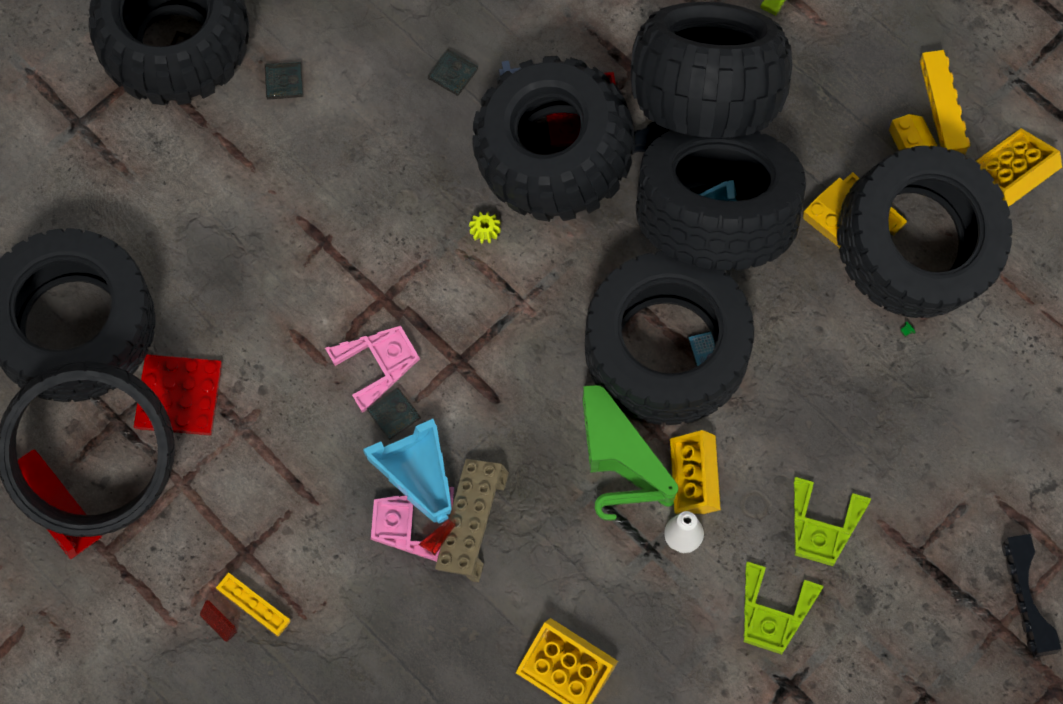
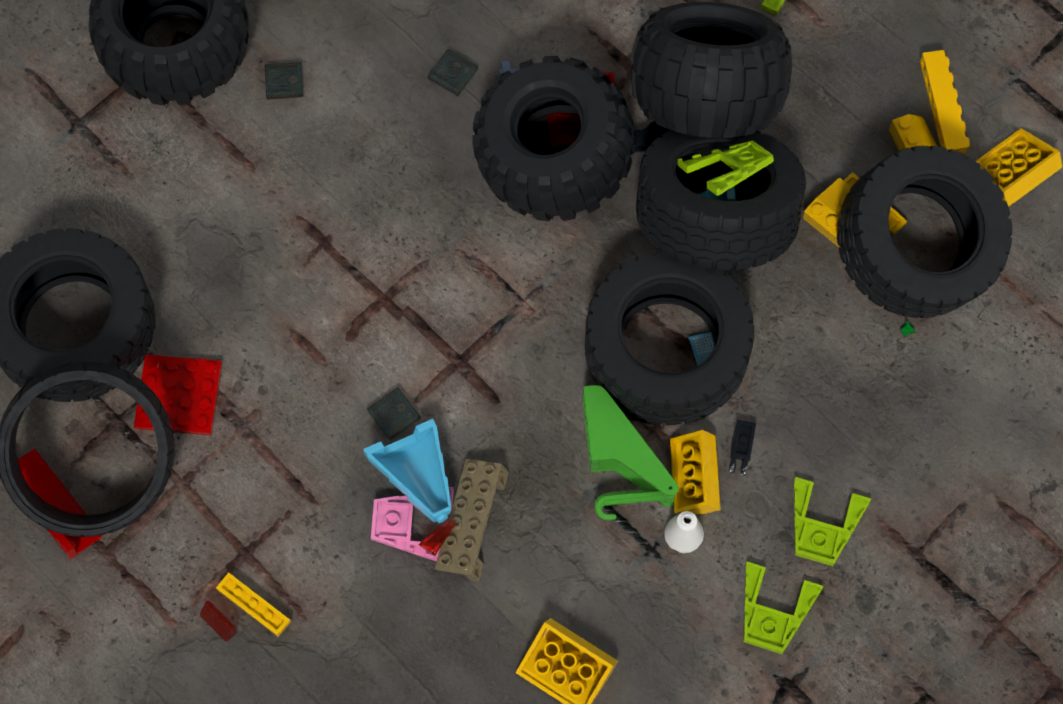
bright pink wing [325,326,420,413] -> none
neon yellow gear [469,212,501,244] -> none
black arch [1002,534,1061,658] -> none
none -> lime wing [677,141,774,196]
none -> black hinge [729,420,756,476]

